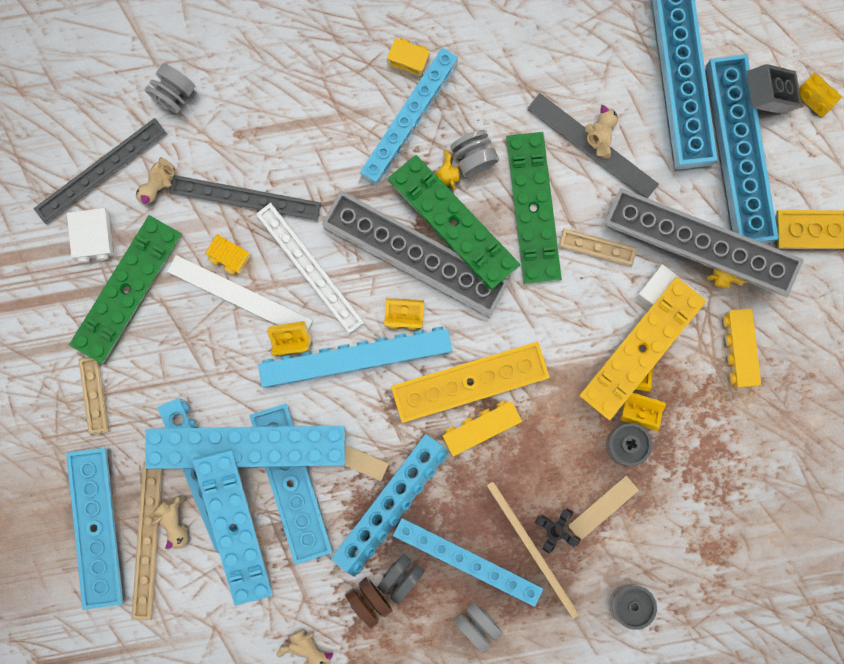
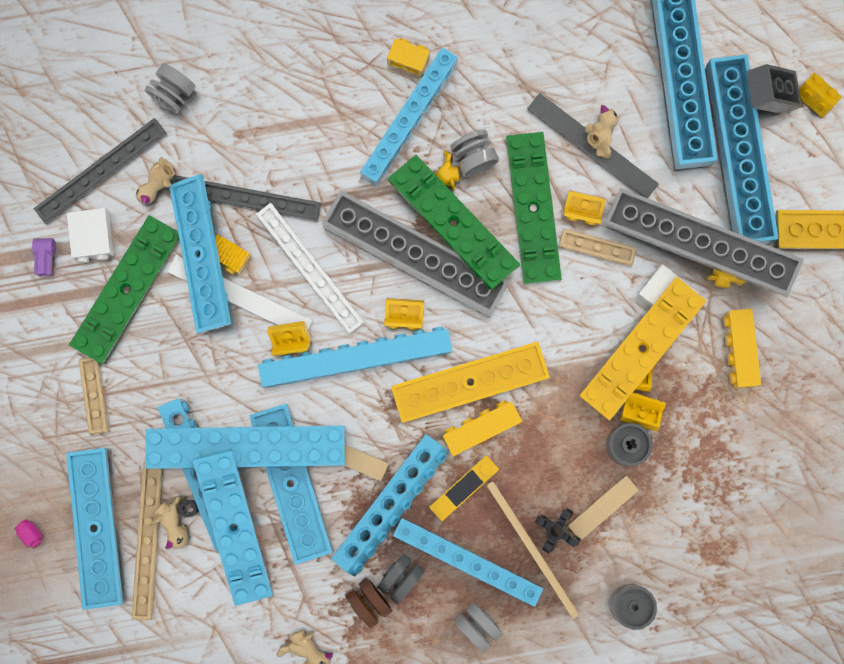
none -> dark pink brick [14,519,43,549]
none -> medium lavender piece [32,238,56,276]
none -> medium azure piece [169,174,231,333]
none -> black bush [179,500,199,518]
none -> plate [429,455,499,521]
none -> yellow bracket [564,190,606,225]

